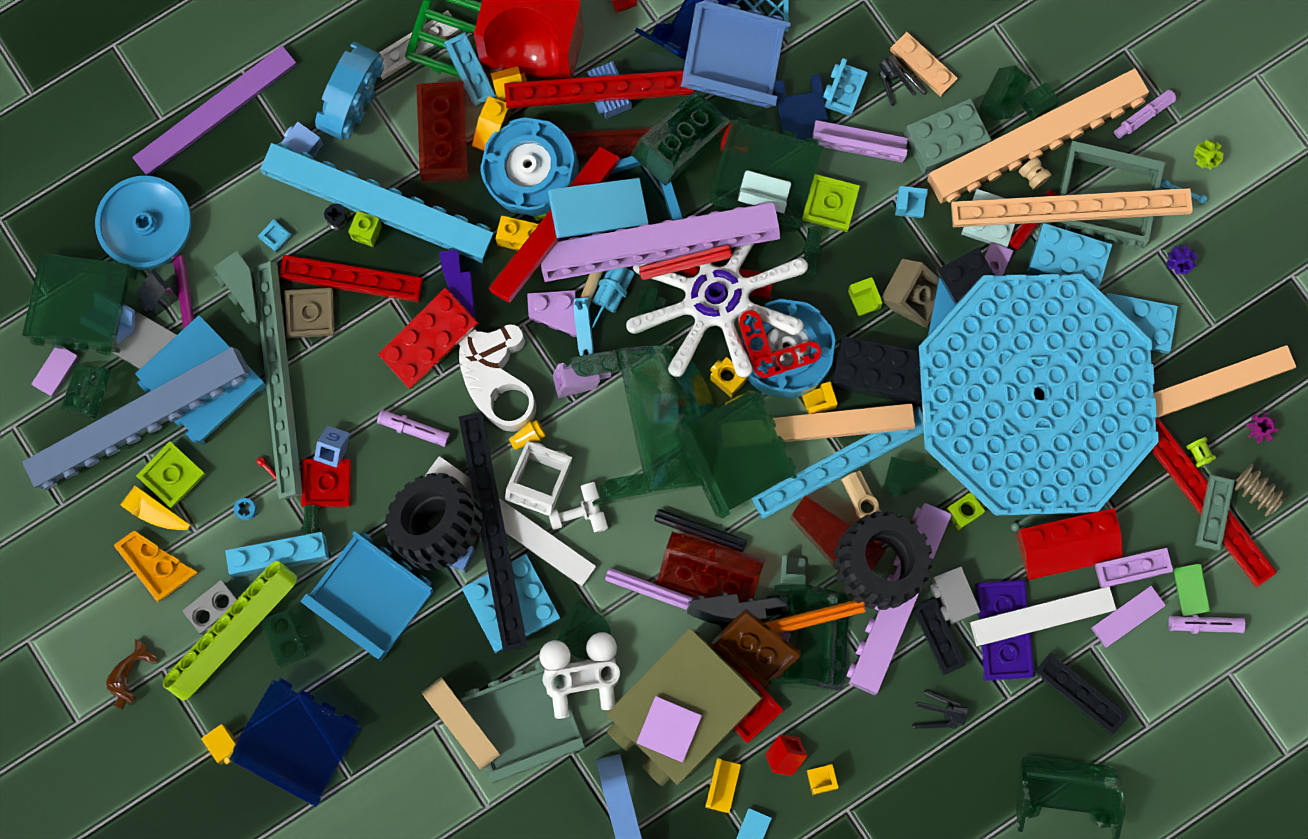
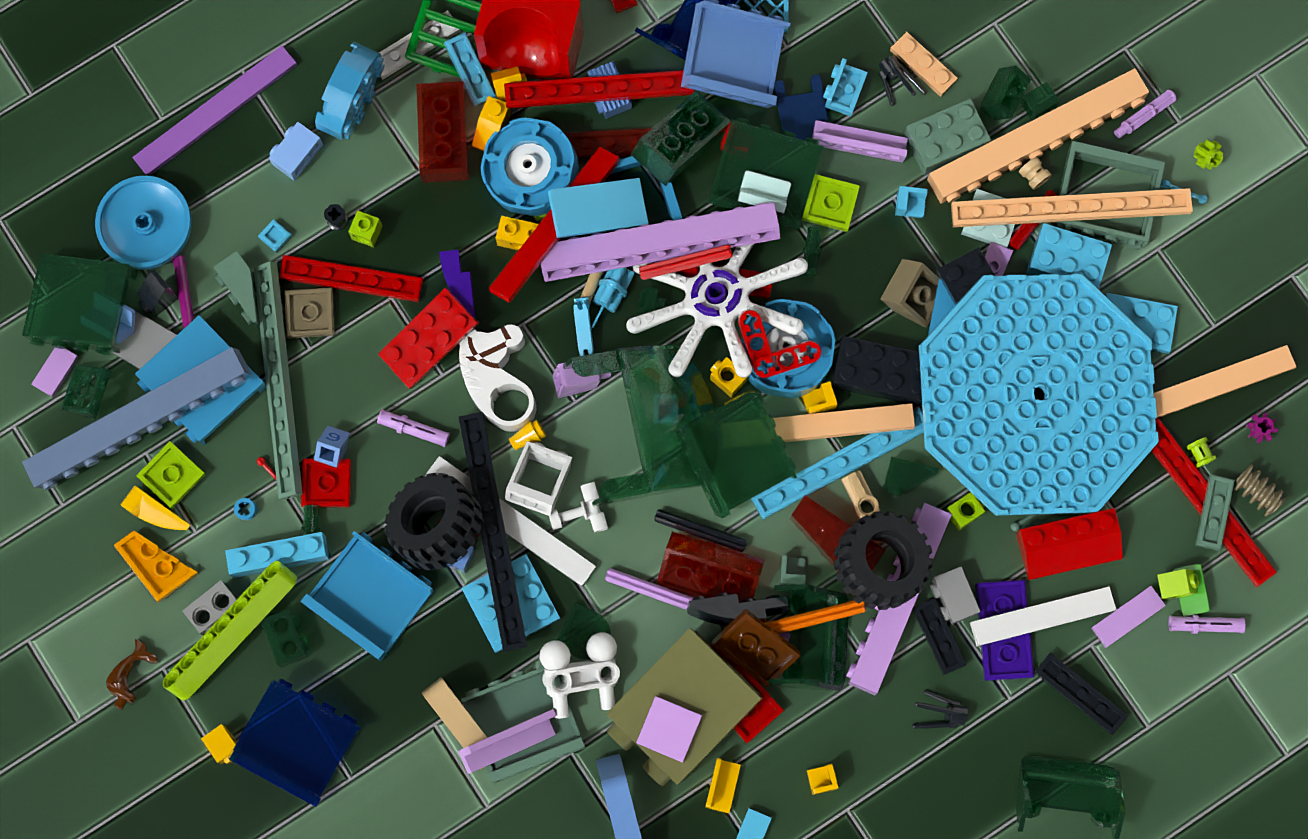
medium azure brick [260,143,493,263] -> none
lavender wing [527,290,577,337] -> none
red panel [765,735,808,776] -> none
lime panel [848,277,883,316] -> none
lavender plate [1095,548,1173,588] -> none
dark purple gear [1167,245,1197,275] -> none
none -> lavender fence [458,709,556,774]
none -> lime brick [1157,569,1199,599]

